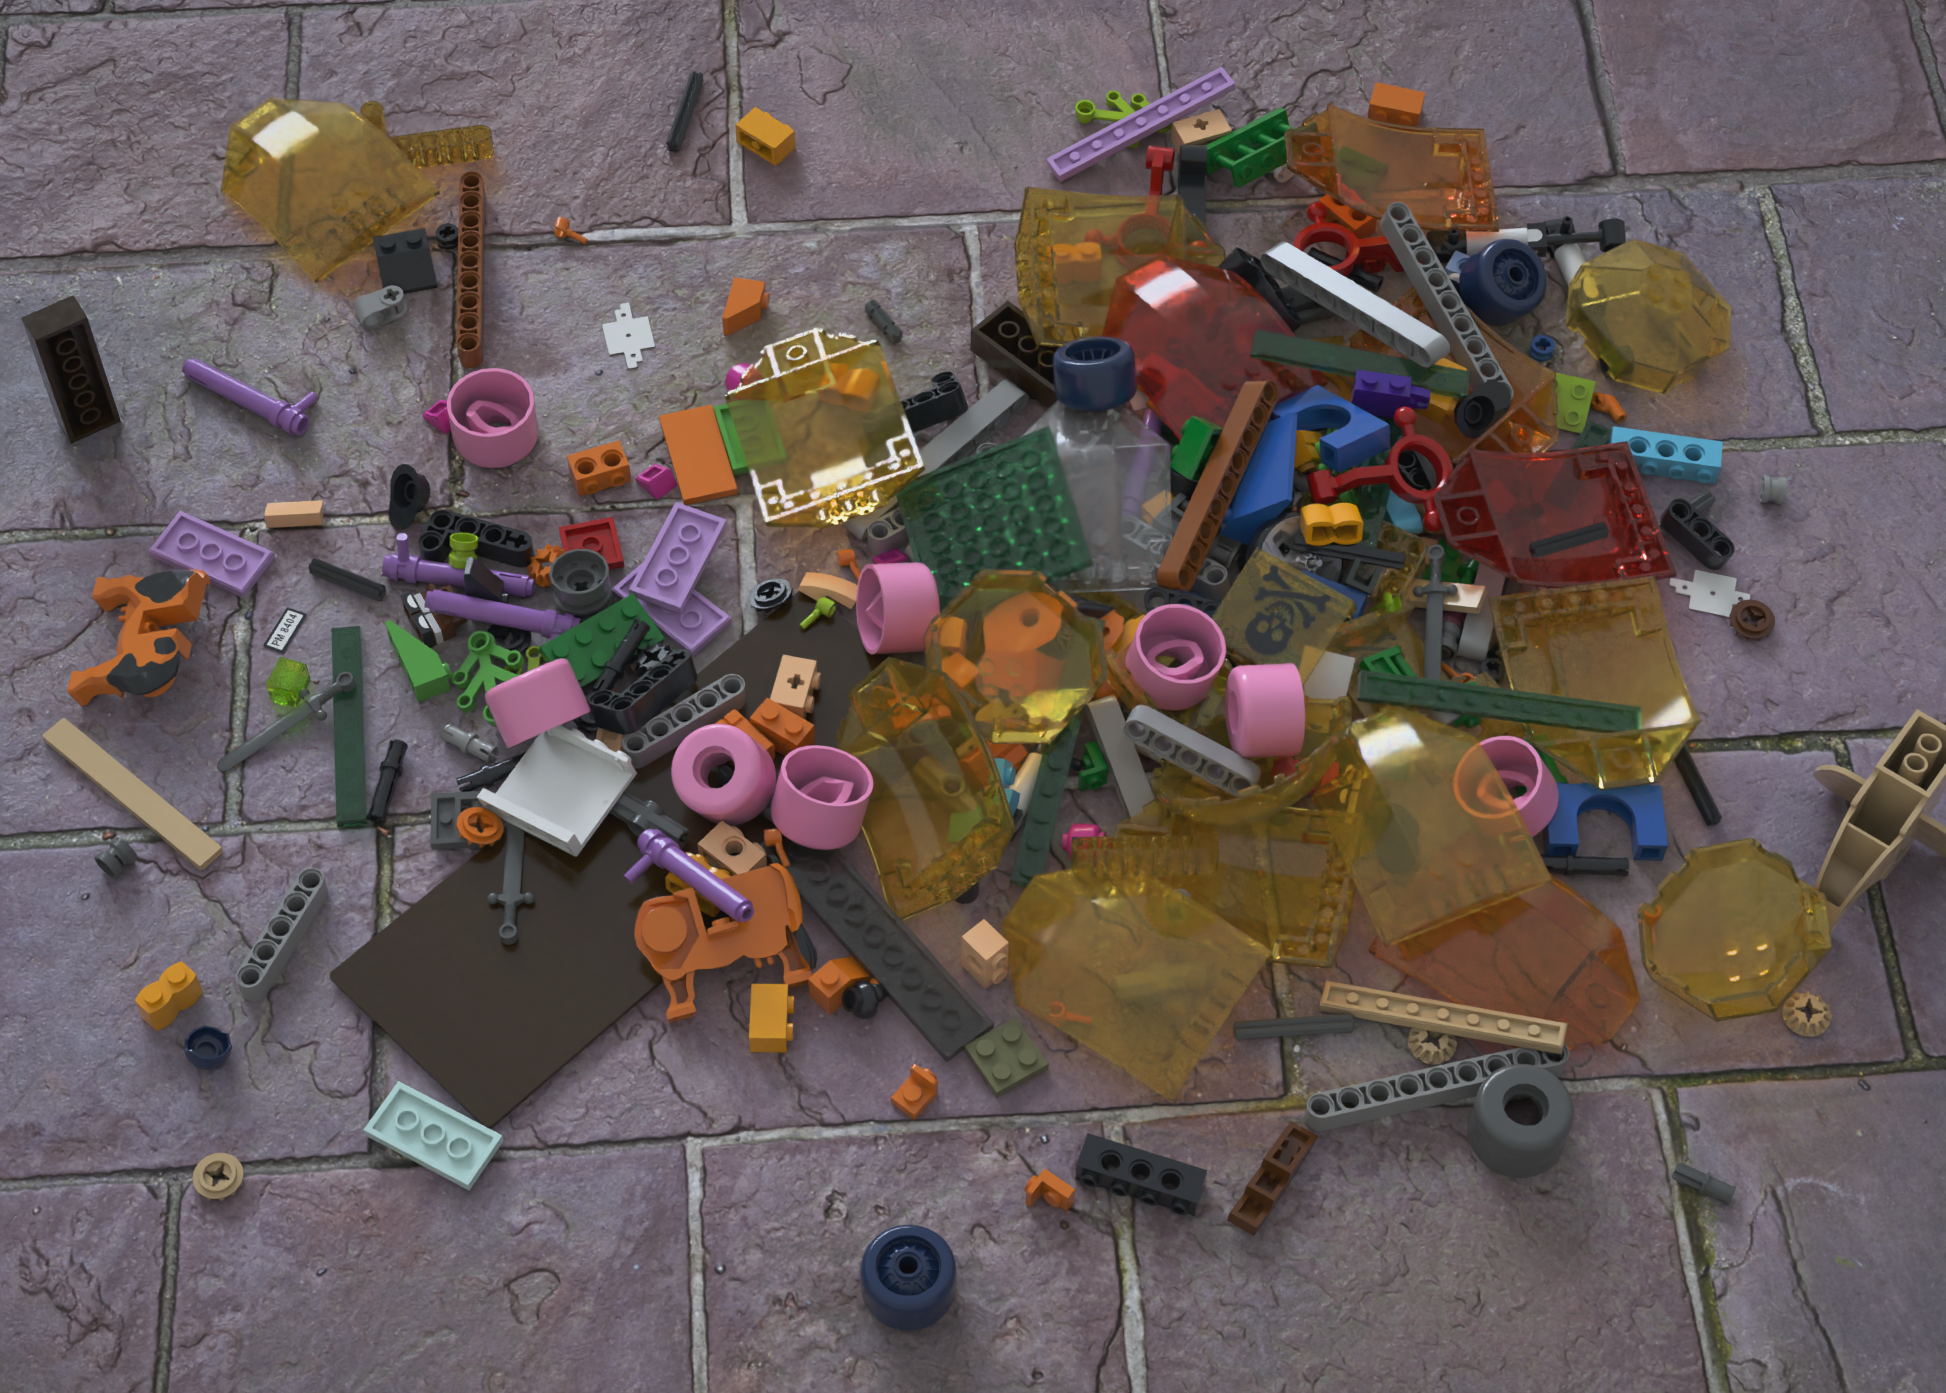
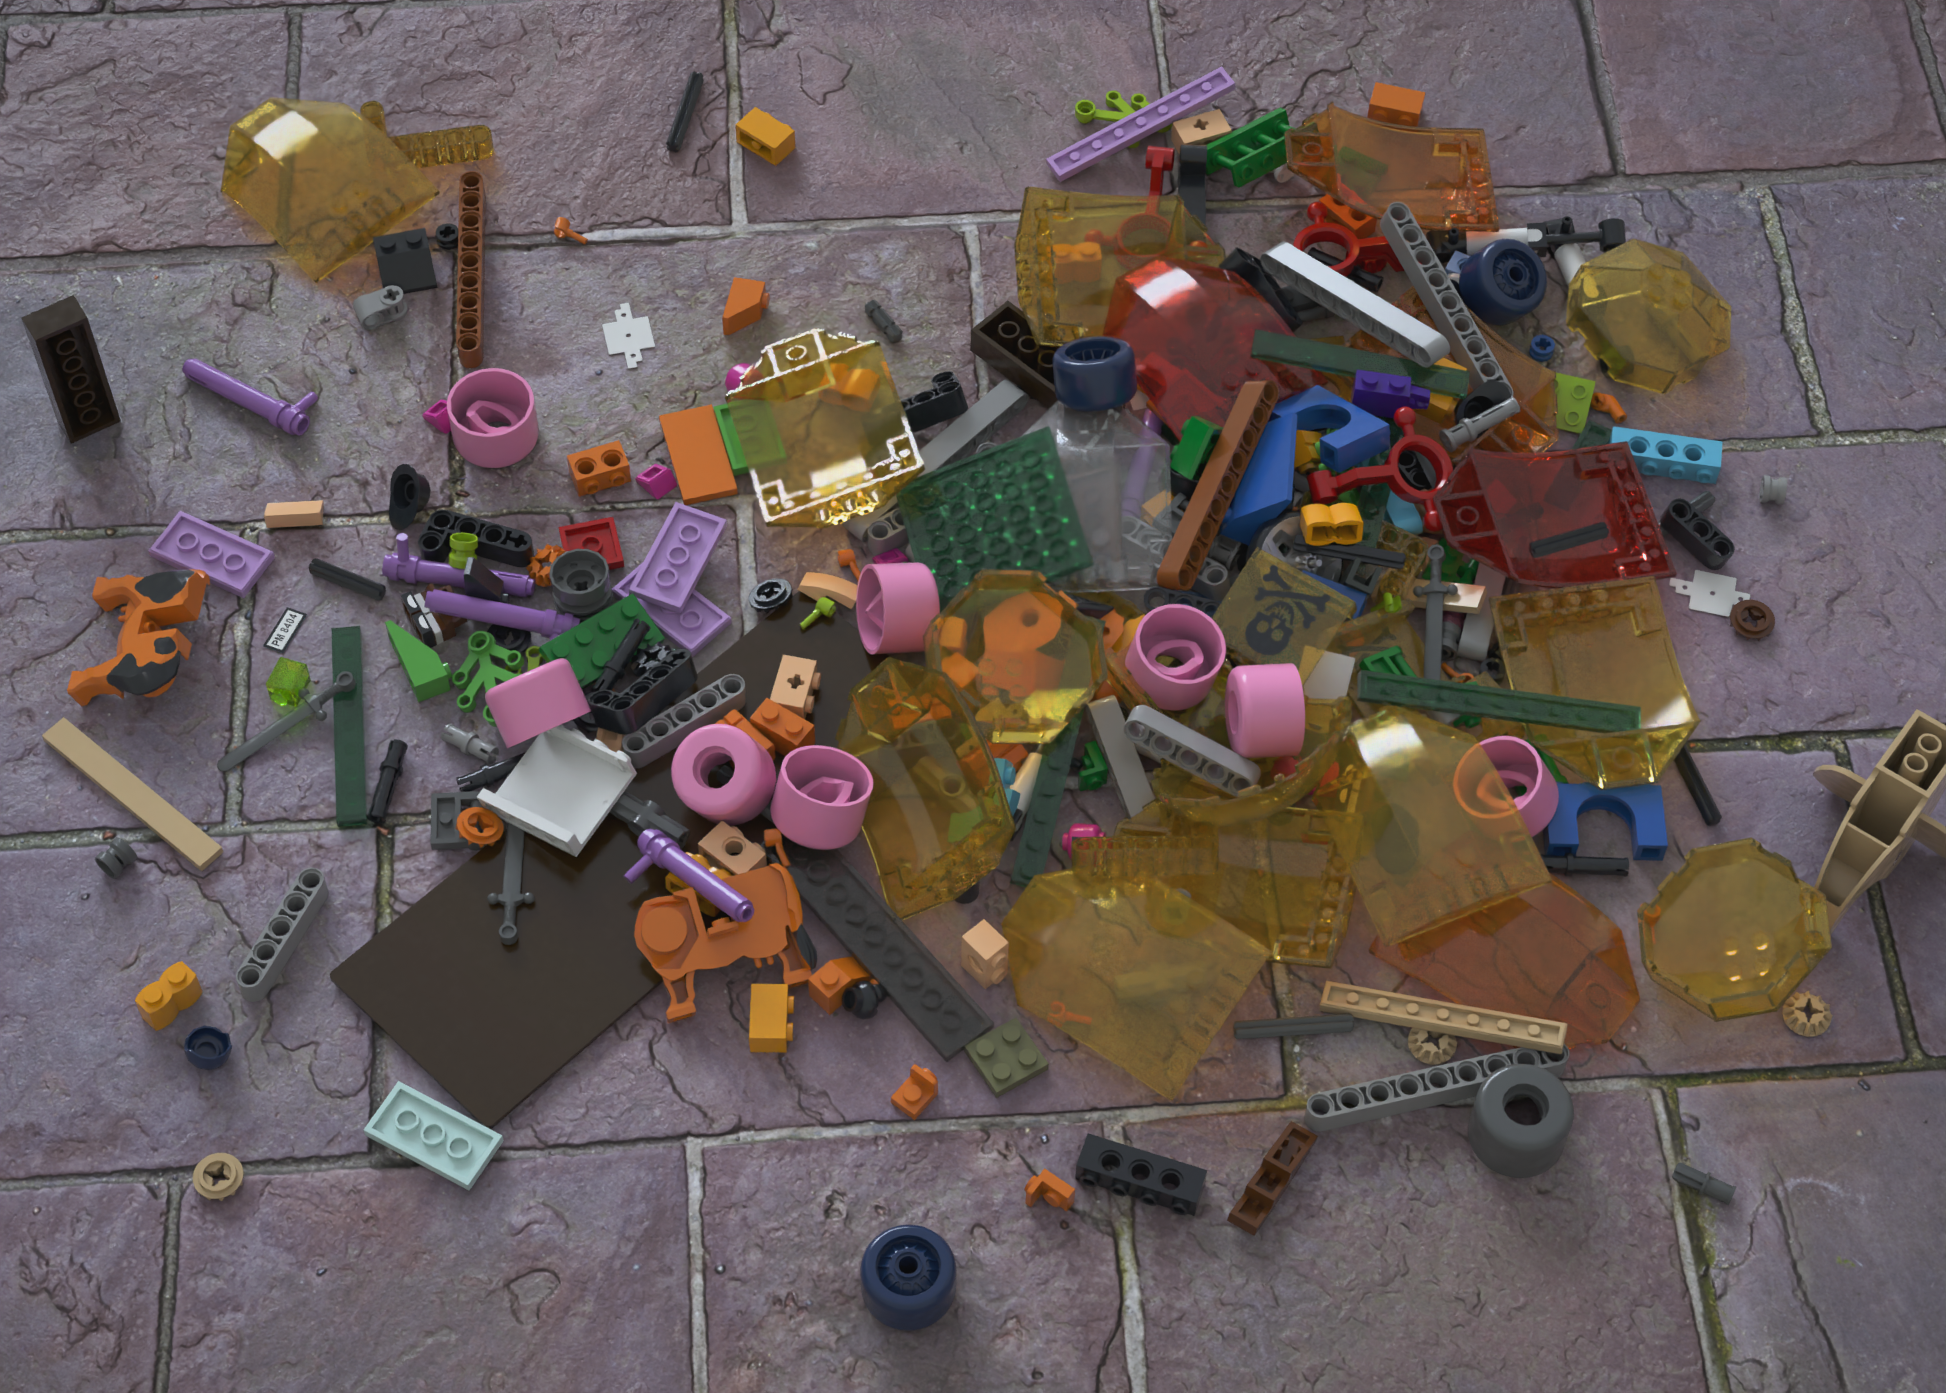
none -> light grey pin [1439,397,1520,452]

